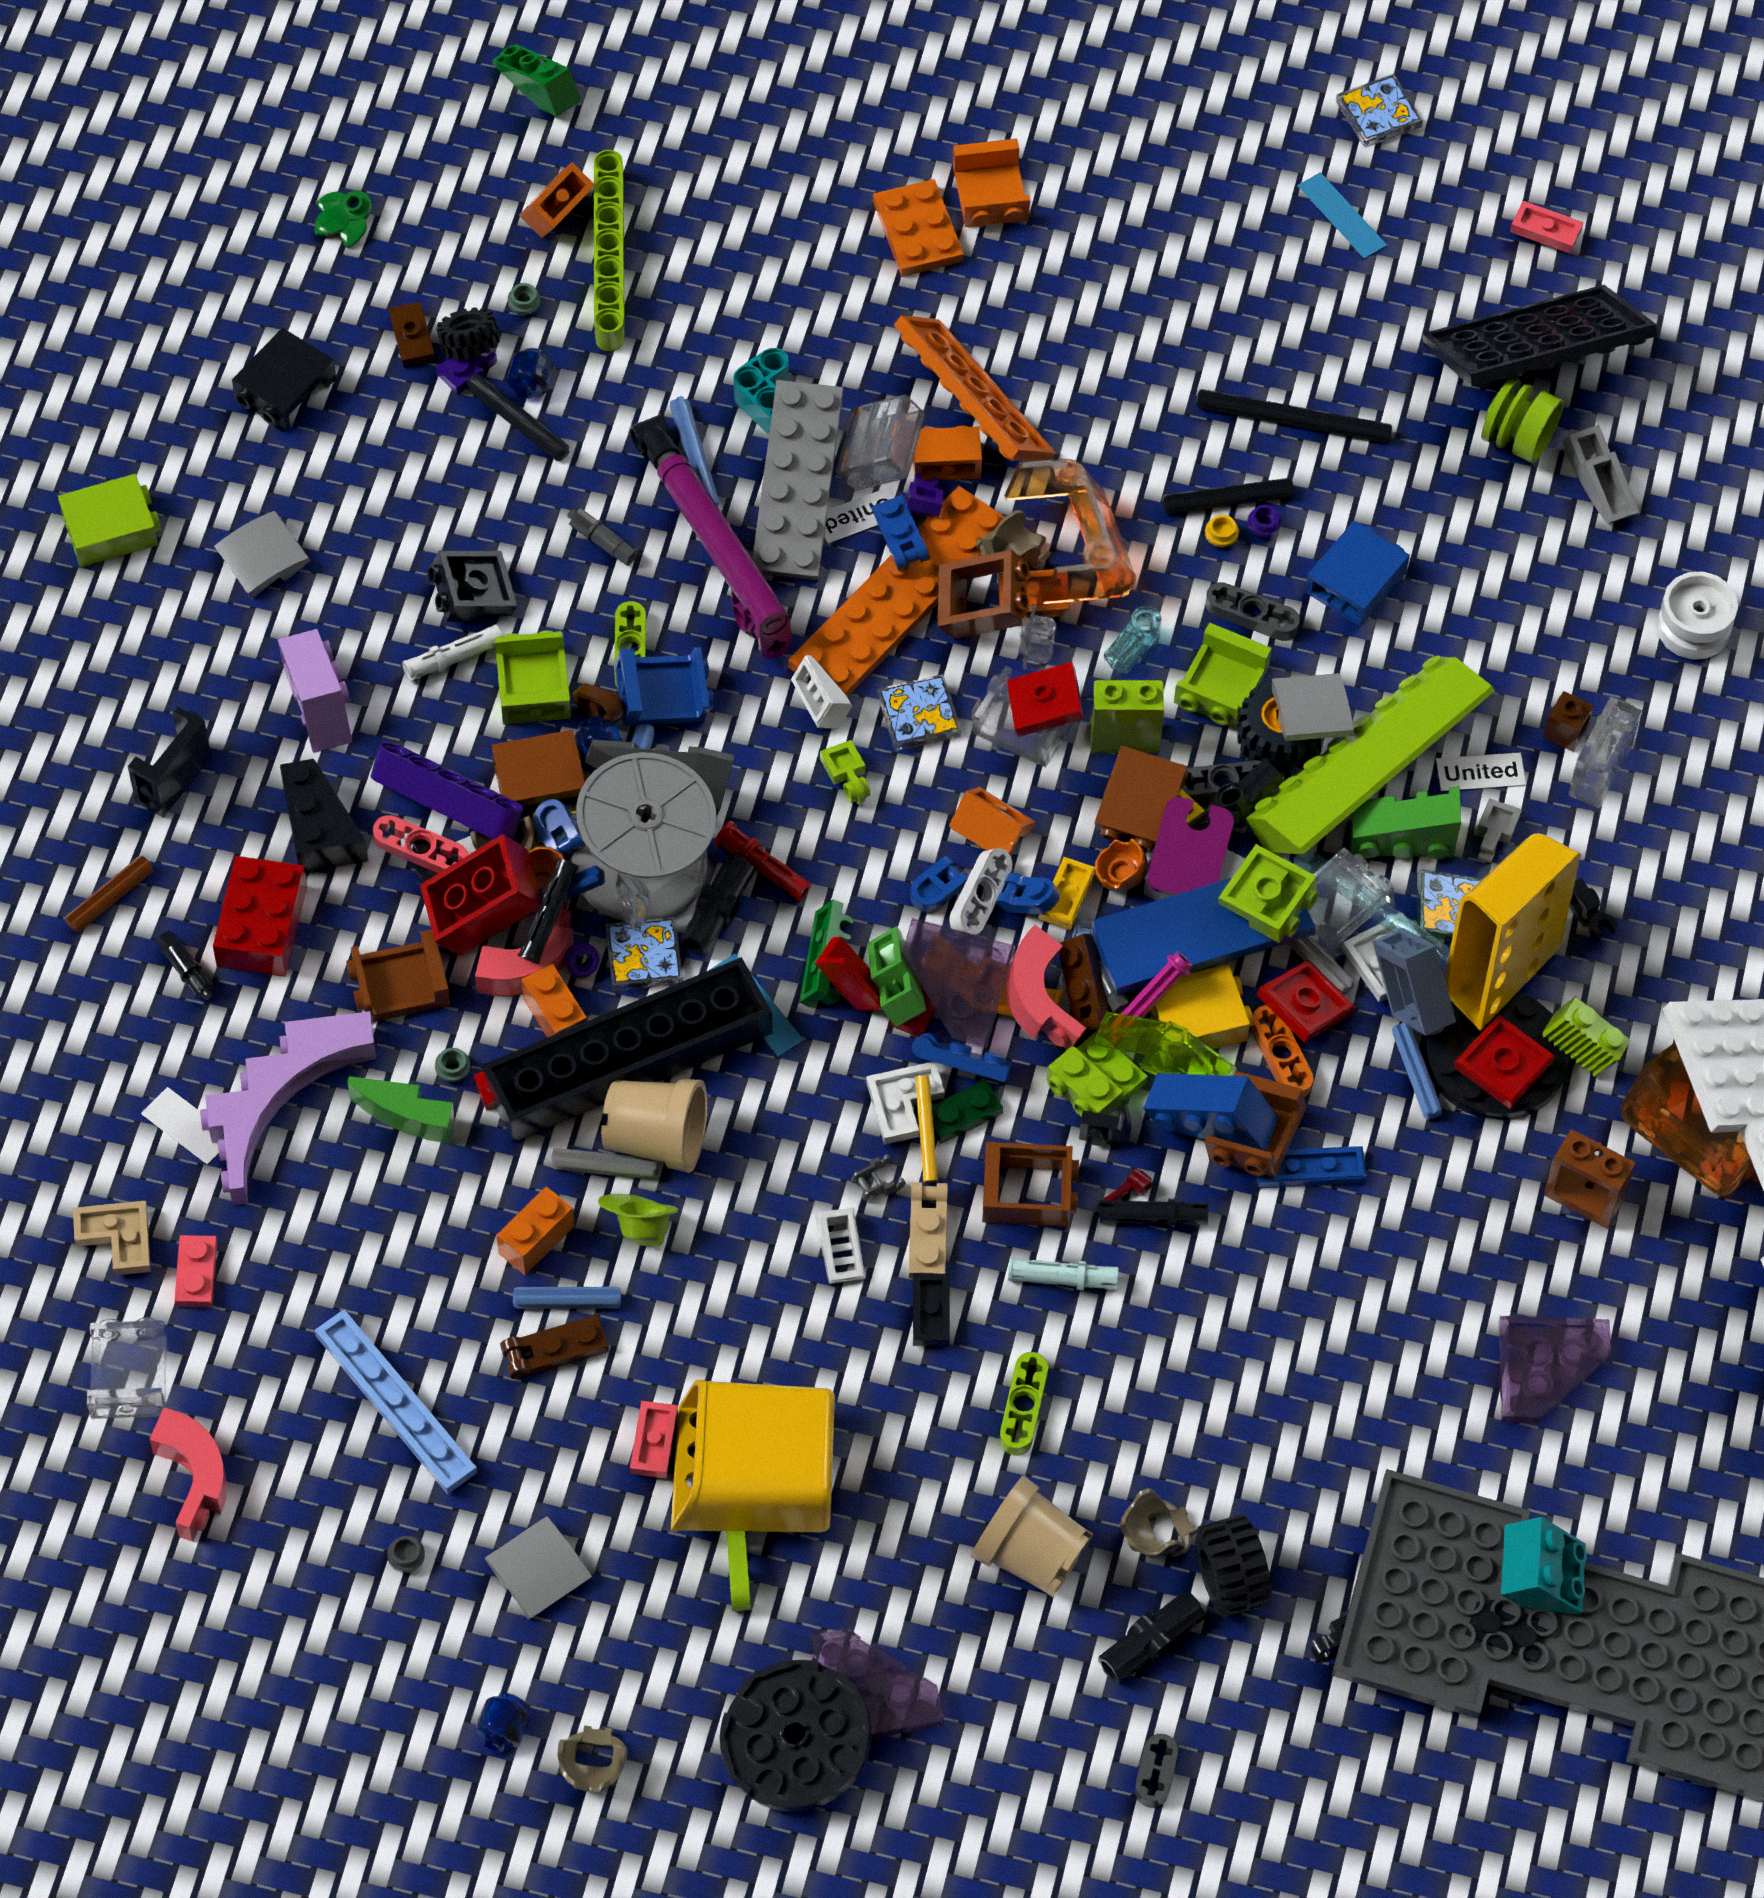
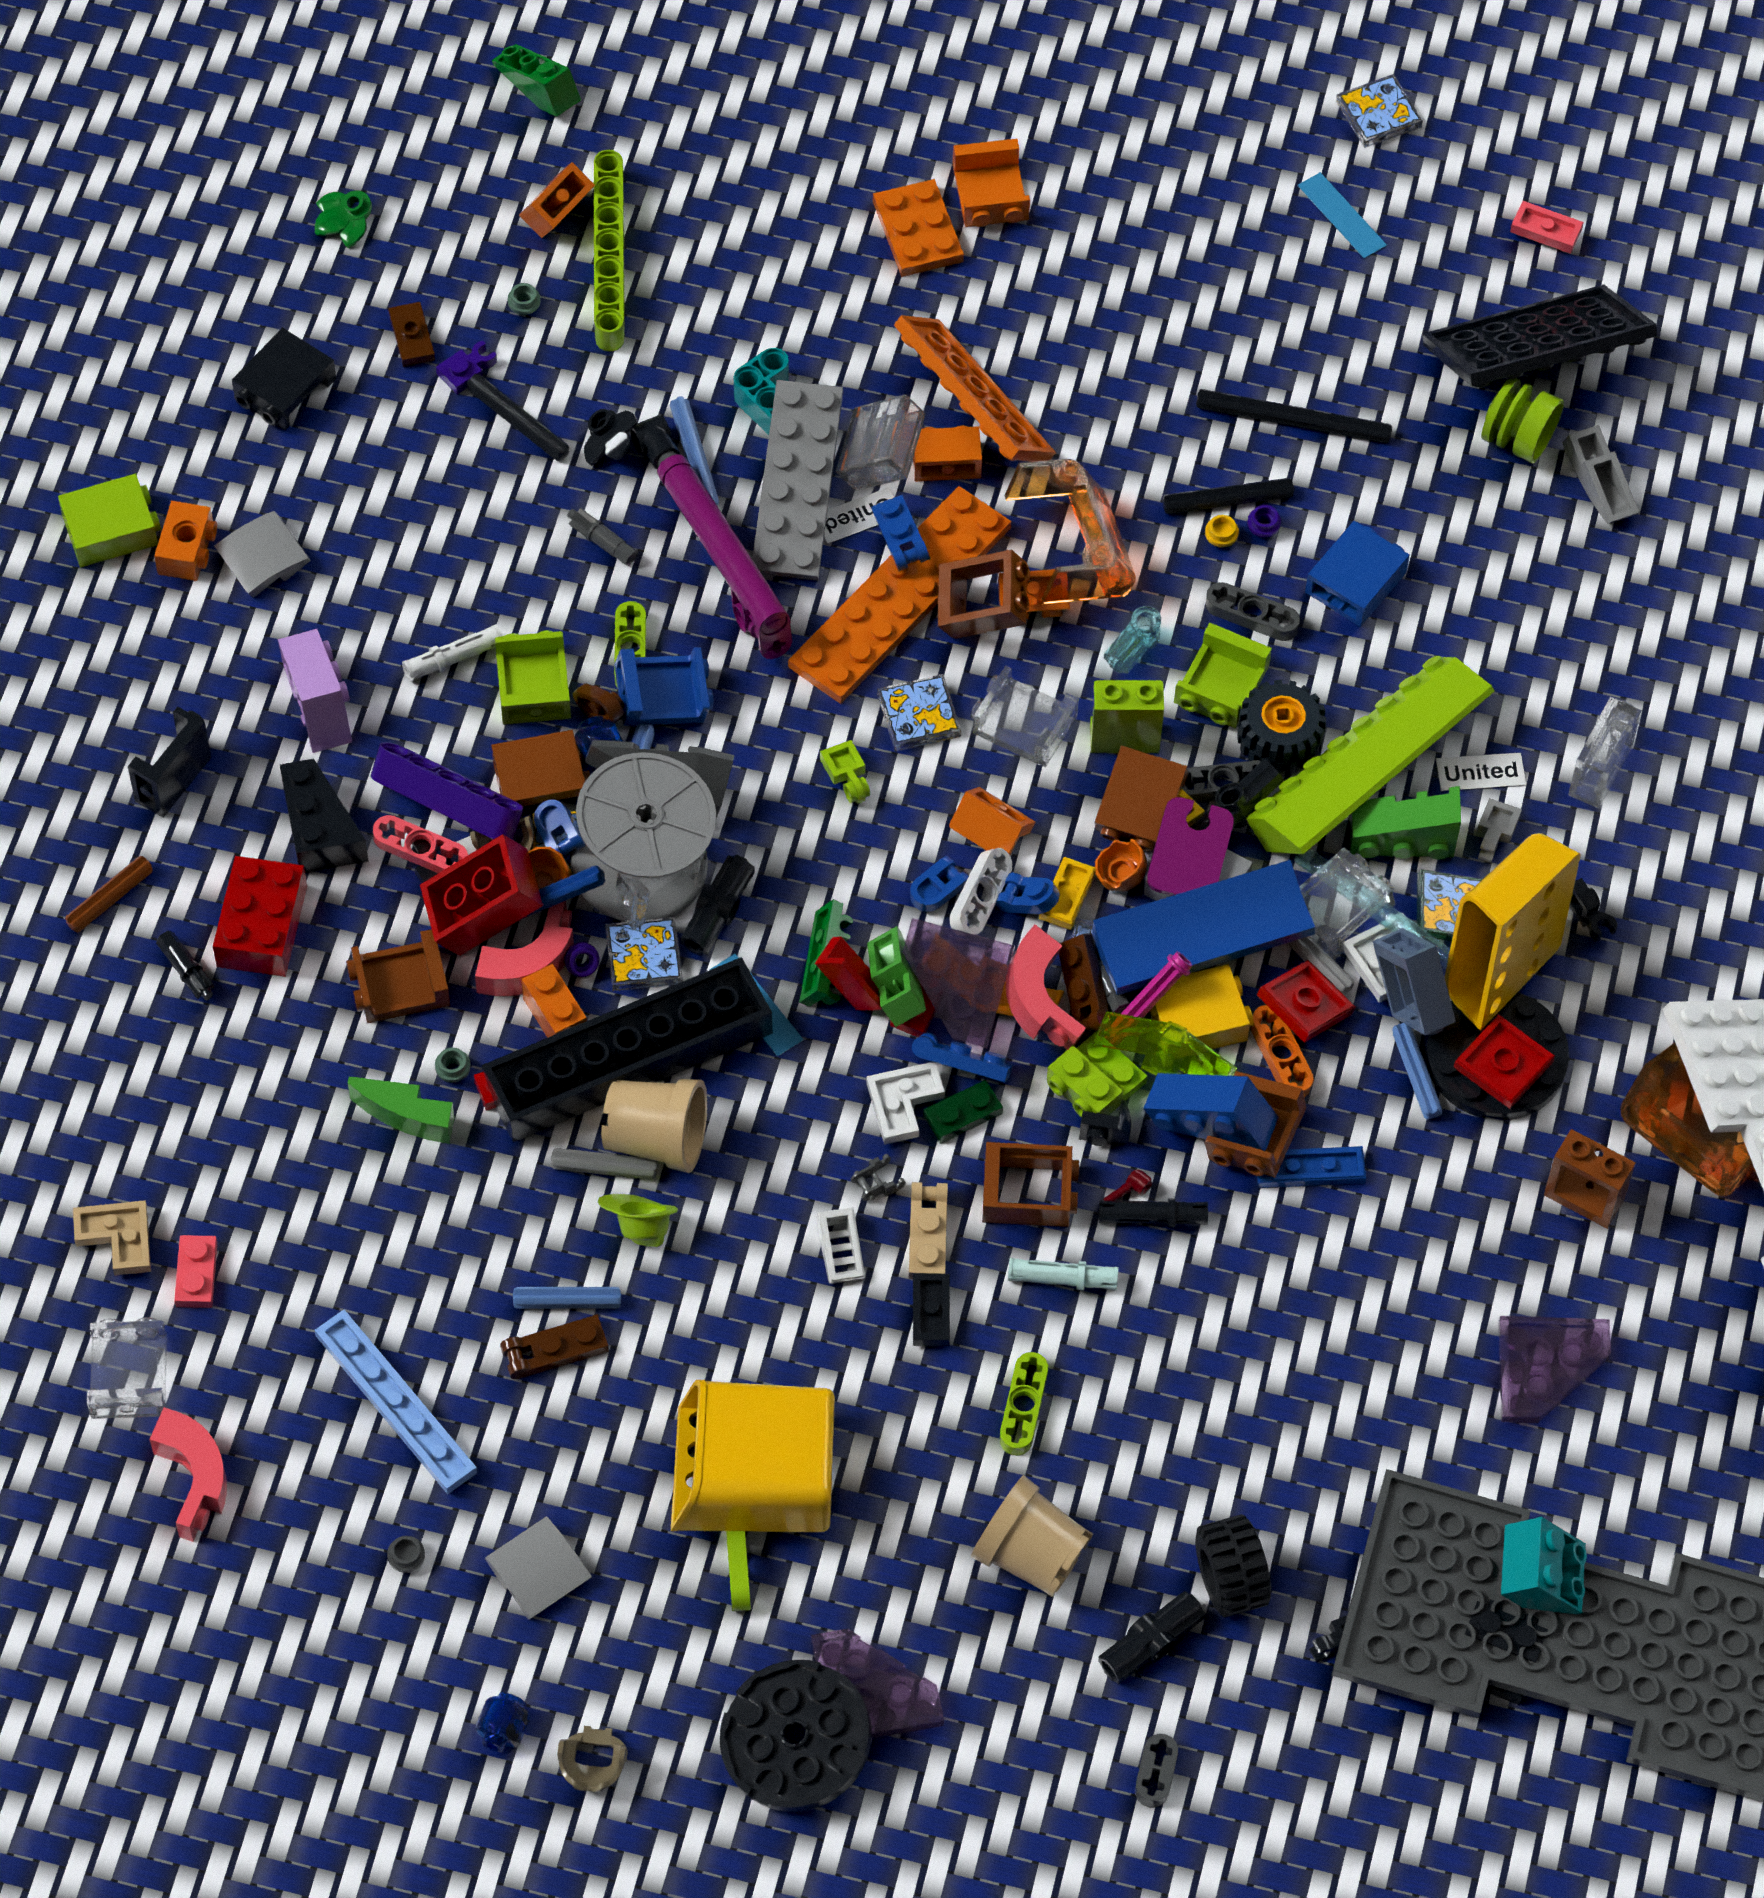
white sticker [141,1087,219,1164] -> none
lavender arch [200,1011,376,1205] -> none
black plate [427,551,517,622] -> none
black tyre [436,307,500,360] -> none
orange brick [497,1186,574,1275] -> none
clear blue head [507,348,554,399] -> none
black pin [517,858,579,965] -> none
coral plate [630,1401,678,1479] -> none
red pin [714,821,812,901] -> none
white slope [791,655,852,729] -> none
dark purple plate [906,473,943,517] -> none
yellow bar [915,1076,938,1184] -> none
dark tan helmet [976,510,1052,568] -> none
red plate [1007,662,1084,737] -> none
clear hinge [1018,605,1056,669] -> none
dark tan helmet [1120,1488,1197,1557] -> none
lime plate [1218,844,1319,943] -> none
light grey slope [1272,673,1354,741] -> none
reddish brown brick [1543,691,1594,752] -> none
lime brick [1543,996,1631,1077] -> none
white wheel [1657,572,1738,660] -> none
none -> orange brick [154,500,217,581]
none -> black plate [584,409,638,466]

